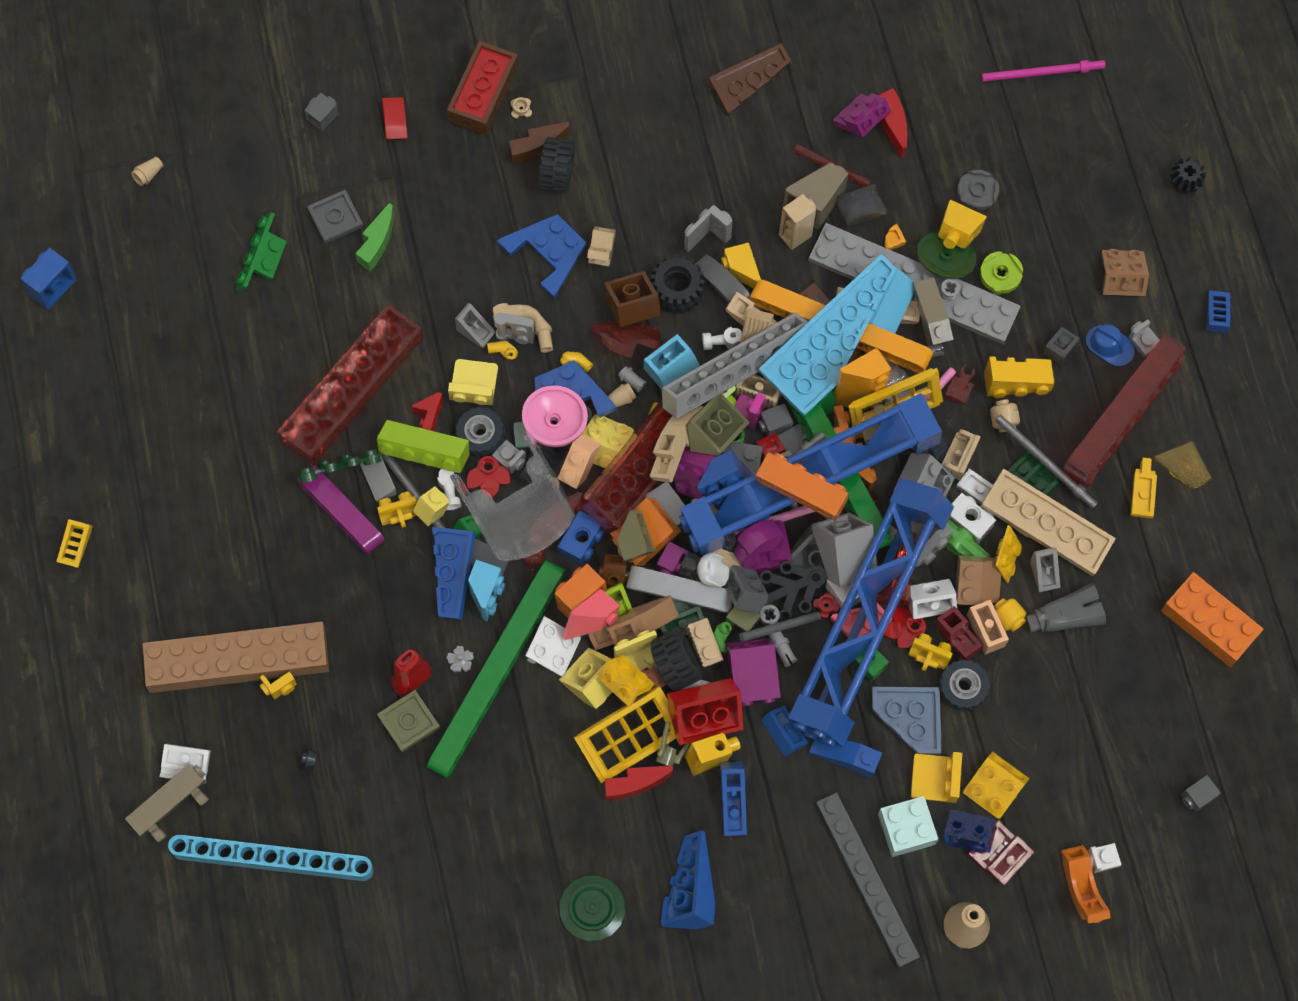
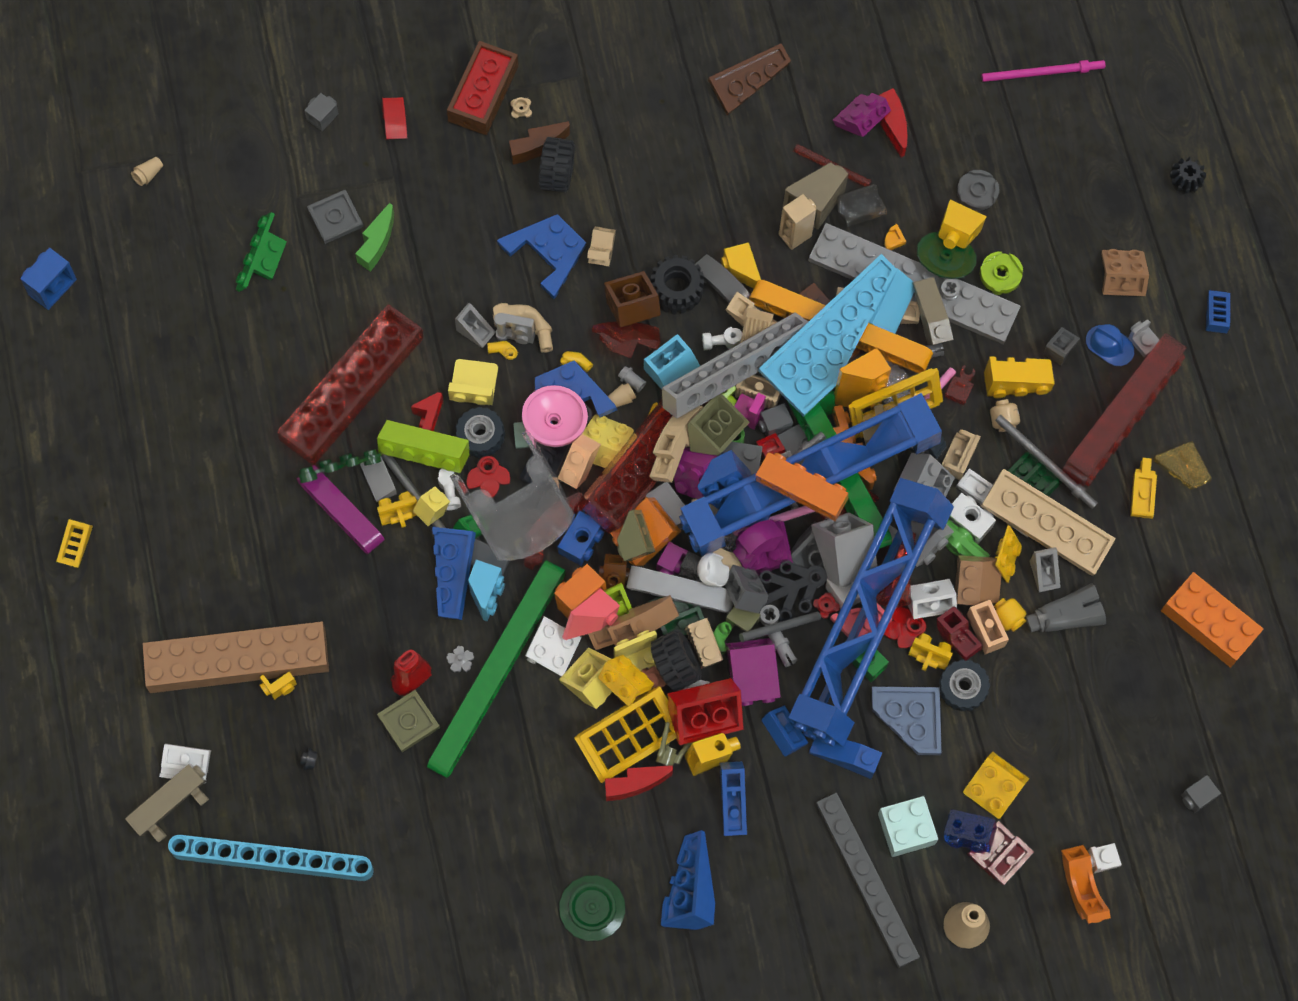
light grey bracket [492,440,526,474] -> none
light grey bracket [684,205,733,252] -> none
yellow bracket [911,752,962,803] -> none

